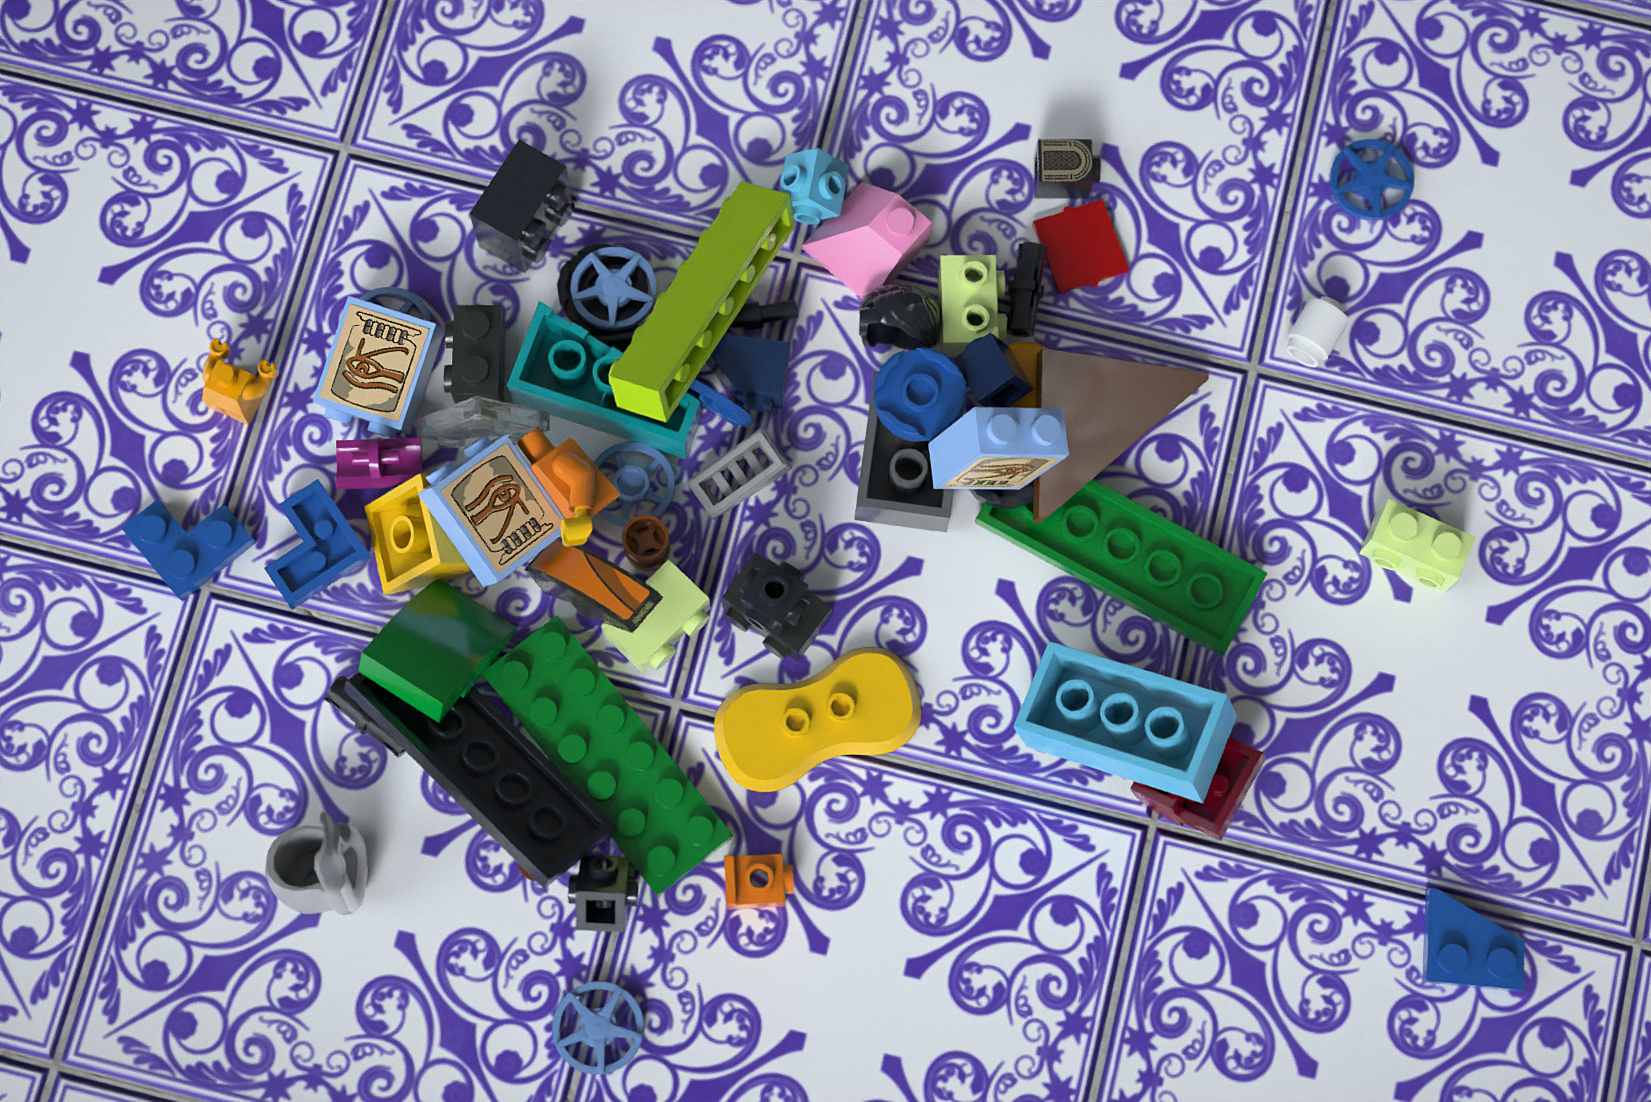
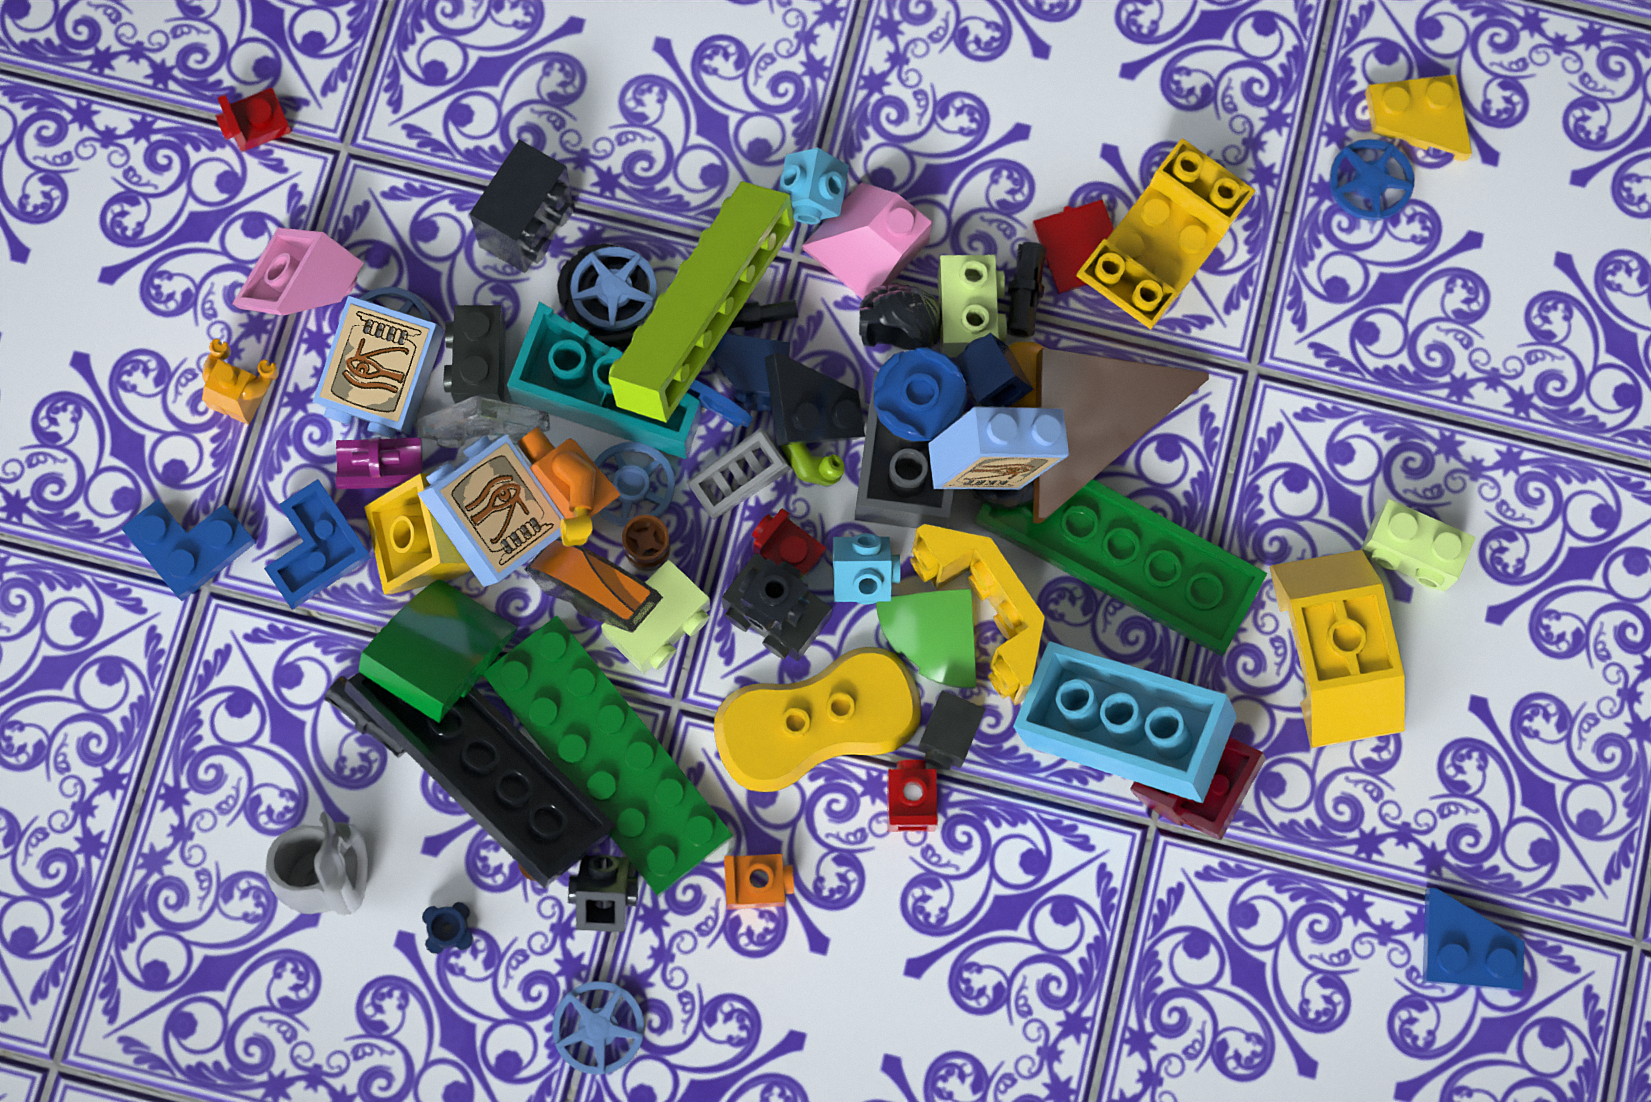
brick [1033,139,1101,199] -> none
white brick [1285,296,1349,367] -> none
none -> red bracket [215,87,292,153]
none -> bright pink slope [232,228,364,316]
none -> dark blue plate [422,902,473,954]
none -> red bracket [752,508,826,578]
none -> black wing [765,353,865,446]
none -> lime arm [780,444,845,486]
none -> medium azure brick [833,533,900,605]
none -> bright green brick [876,589,976,689]
none -> red brick [887,759,938,832]
none -> yellow slope [910,524,1045,706]
none -> pearl dark grey brick [918,690,986,770]
none -> yellow slope [1076,138,1256,330]
none -> yellow slope [1269,550,1405,748]
none -> yellow wing [1365,74,1472,161]

